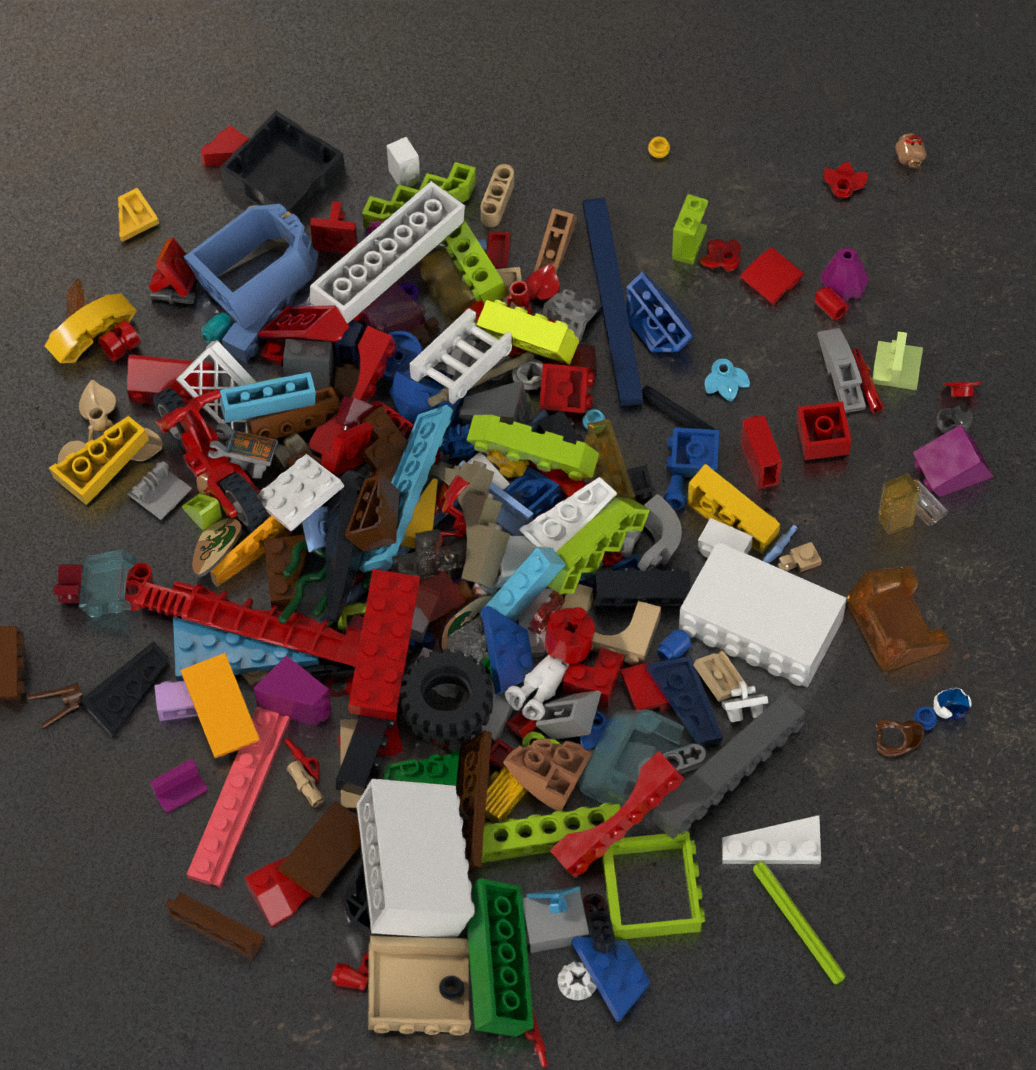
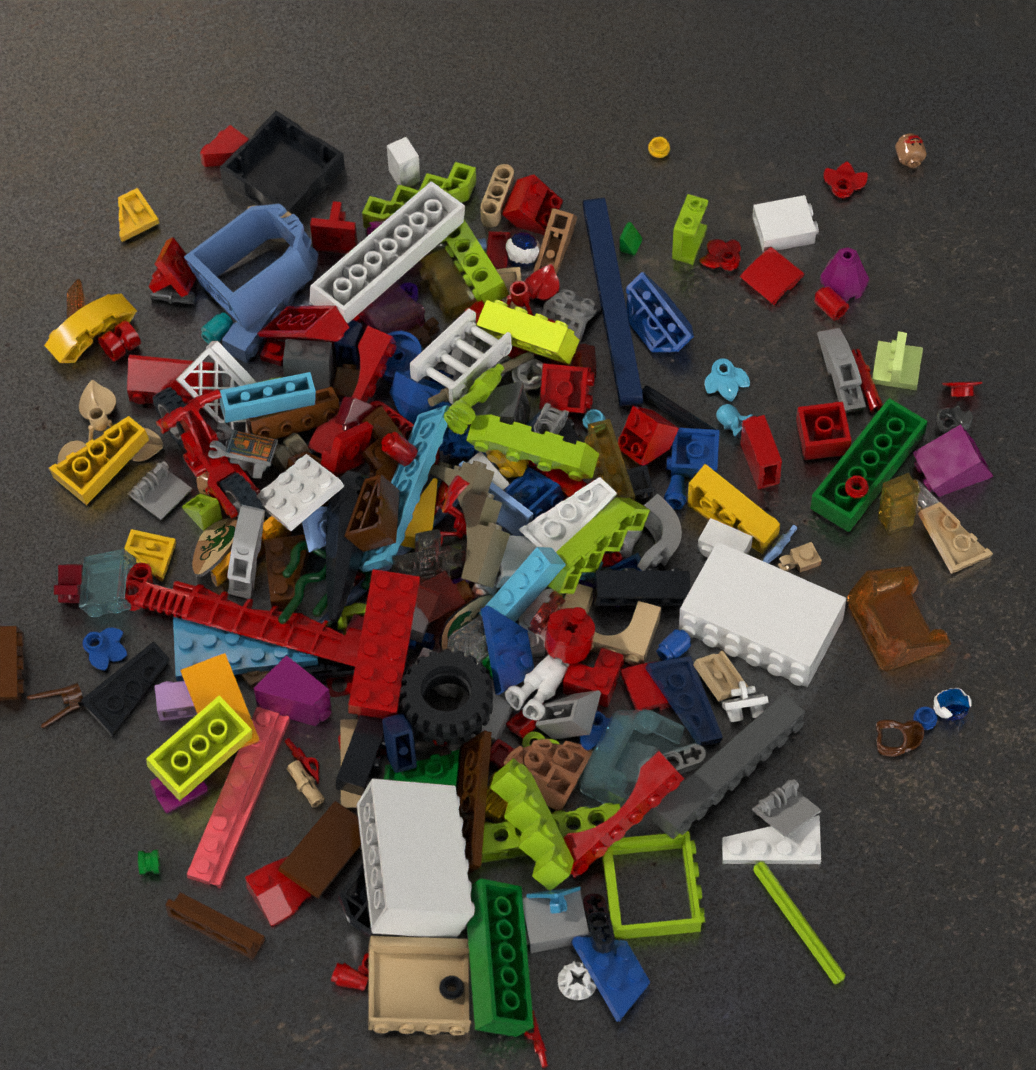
none -> blue plate [83,628,127,671]
none -> yellow wing [124,529,176,582]
none -> green wheel [138,849,160,875]
none -> neon yellow brick [146,695,252,801]
none -> light grey slope [227,504,265,599]
none -> red brick [381,432,418,467]
none -> dark blue brick [382,713,418,773]
none -> lime piece [444,364,504,435]
none -> lime brick [490,758,574,891]
none -> red slope [502,174,563,235]
none -> white hair [506,232,541,264]
none -> light grey piece [534,403,569,435]
none -> red slope [616,406,679,466]
none -> green slope [619,222,642,256]
none -> medium azure animal [716,404,753,439]
none -> white brick [752,195,819,253]
none -> light grey hinge [752,779,821,837]
none -> green brick [810,398,928,532]
none -> red plate [845,476,869,498]
none -> tan wing [918,502,993,574]

